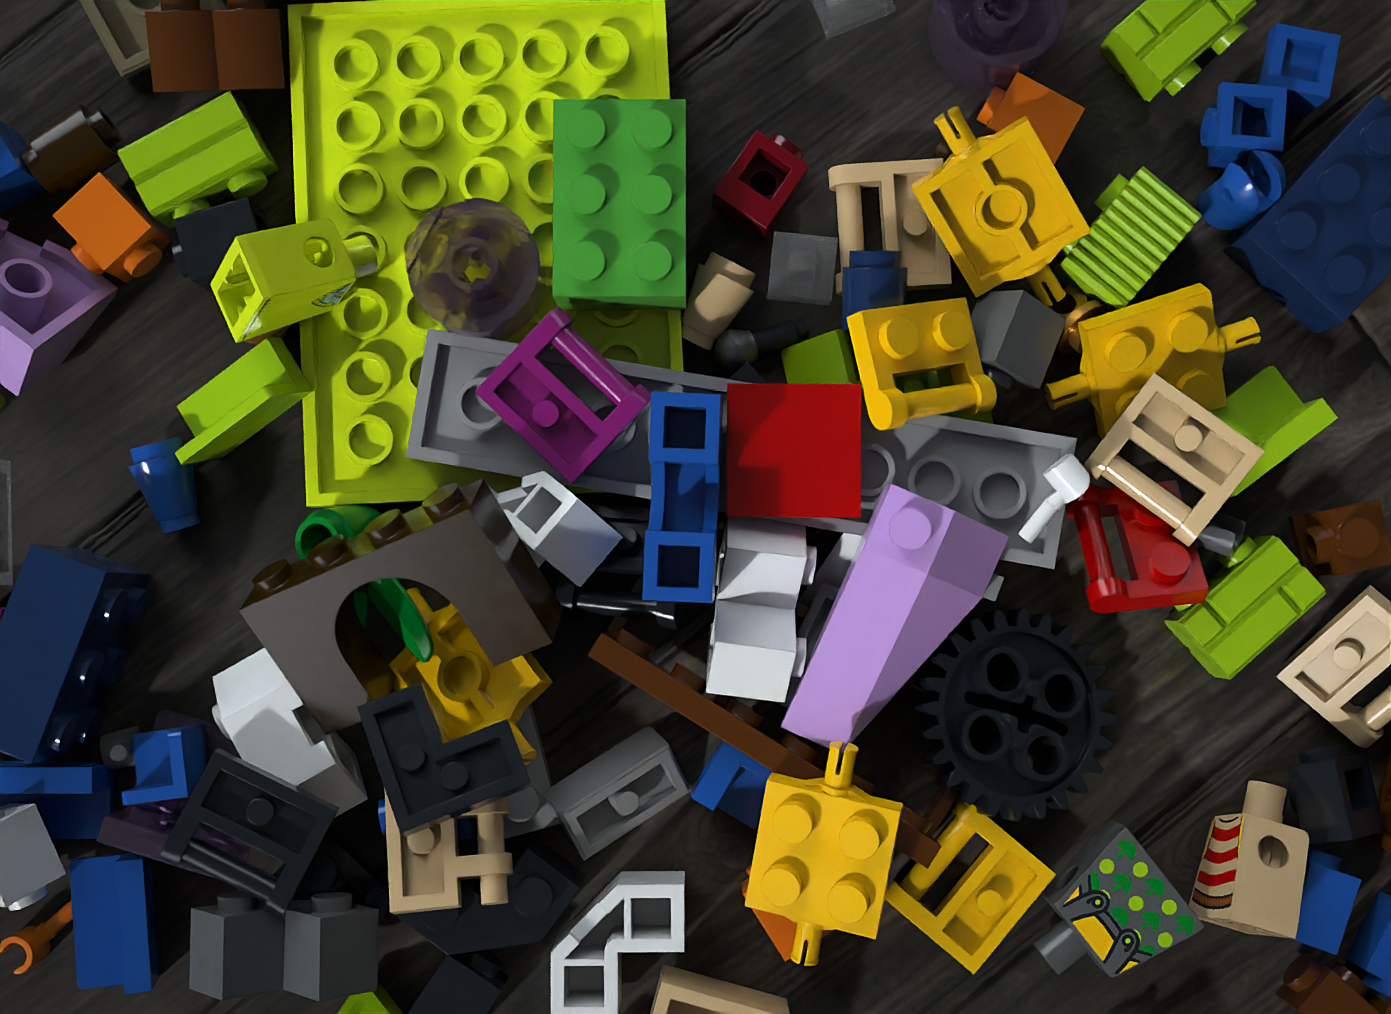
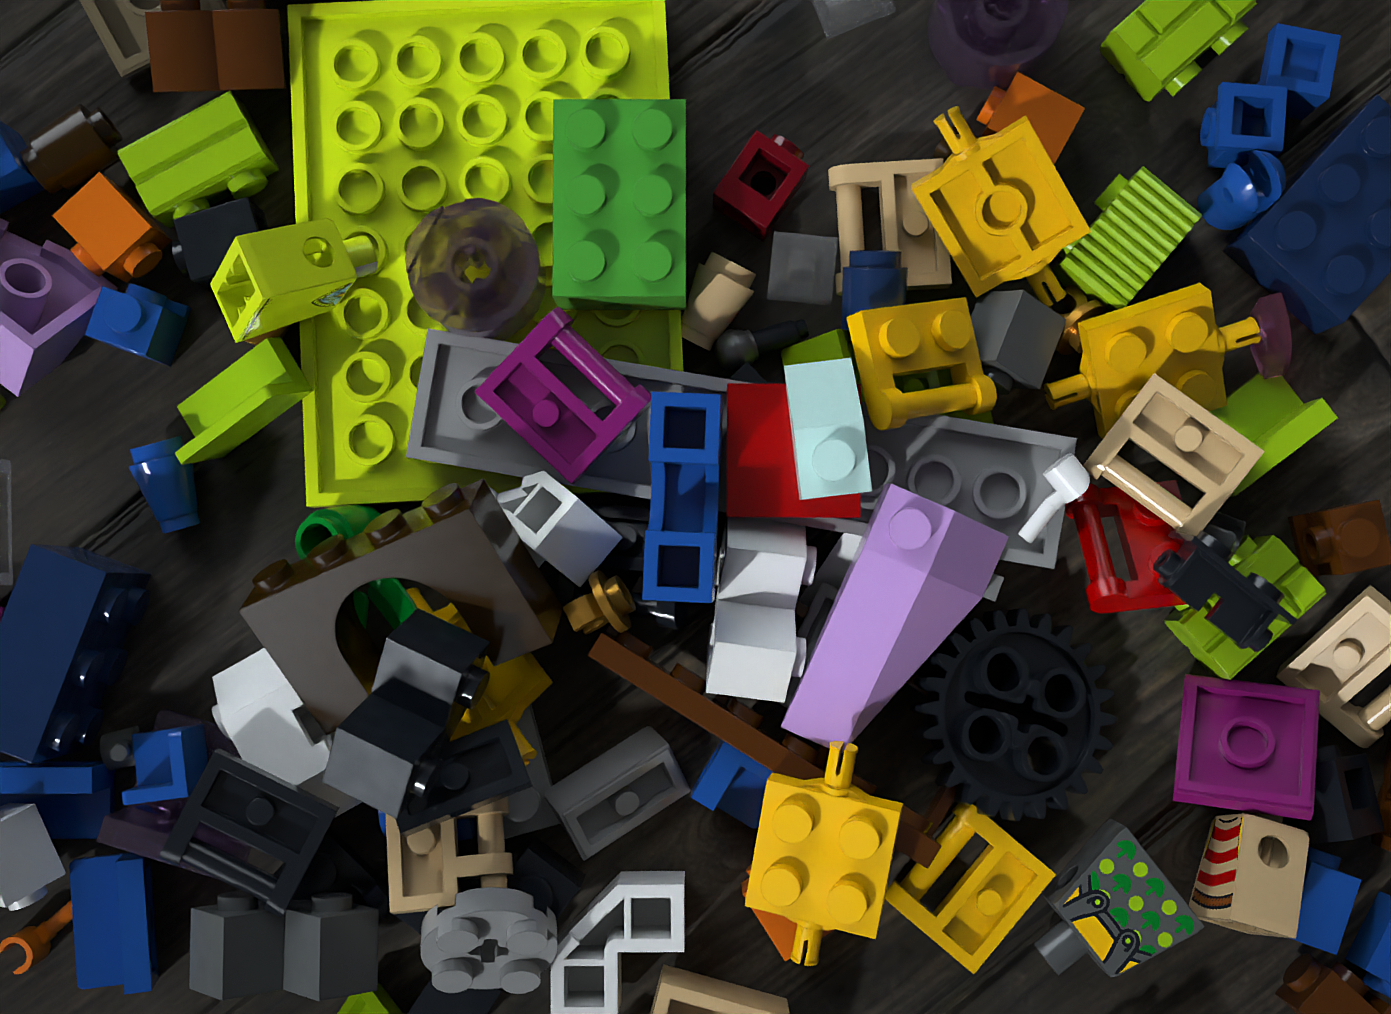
none -> blue brick [85,283,192,367]
none -> black brick [322,608,490,819]
none -> light grey plate [421,887,558,994]
none -> pearl gold plate [563,570,636,634]
none -> light aqua slope [784,358,872,500]
none -> black hinge [1153,531,1297,652]
none -> magenta plate [1173,674,1320,821]
none -> clear pink tile [1247,293,1292,380]

